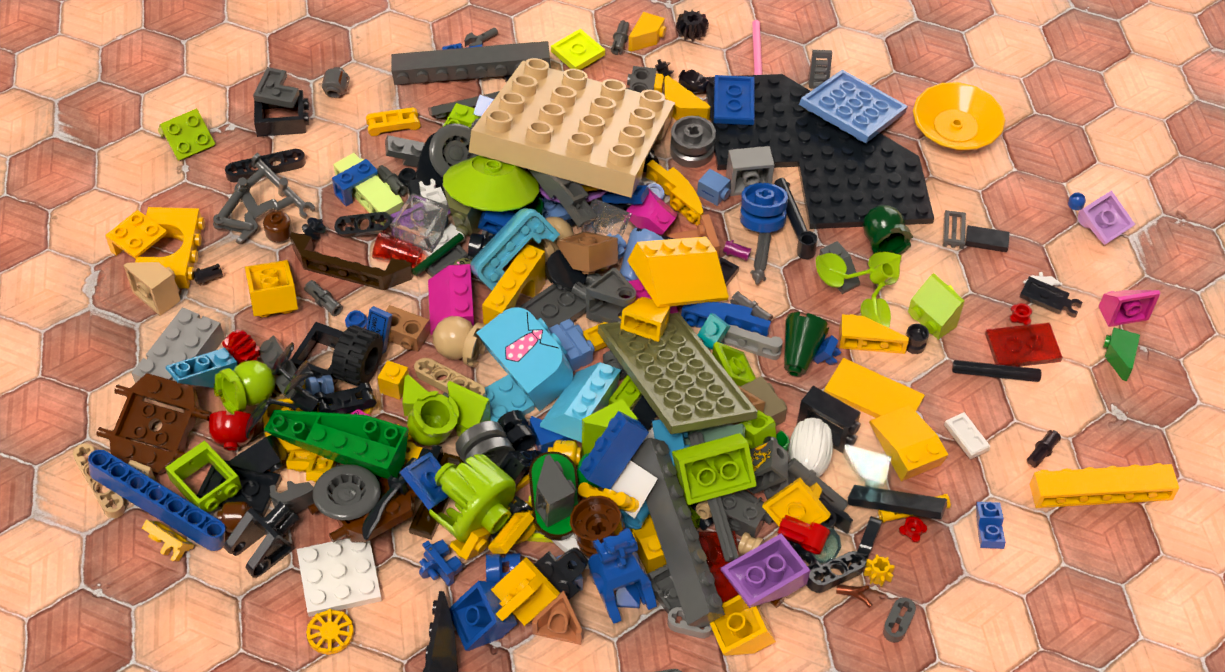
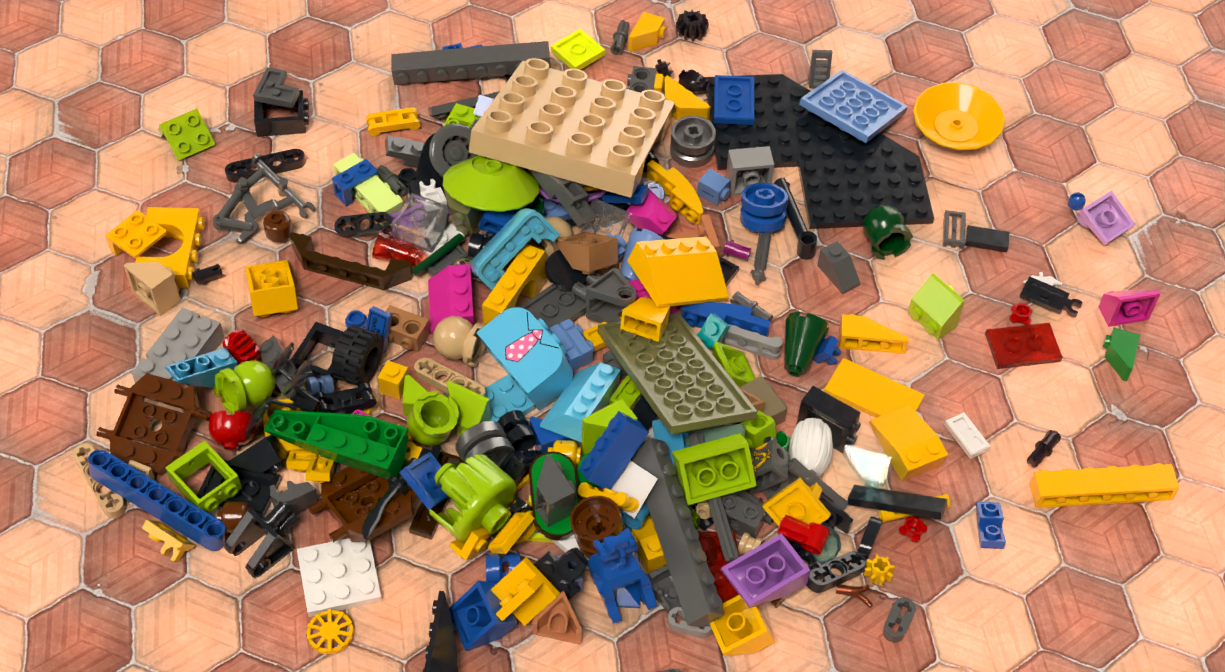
black wheel [302,217,326,240] -> none
dark grey pin [304,280,343,317] -> none
dark grey wheel [313,464,381,520] -> none
dark grey head [322,67,350,98] -> none
blue hips [419,539,463,587] -> none
dark grey bar [464,28,498,47] -> none
bright pink bar [752,20,762,75] -> none
lime plant [816,252,902,328] -> none
black wheel [906,324,929,354] -> none
black axle [952,360,1042,382] -> none

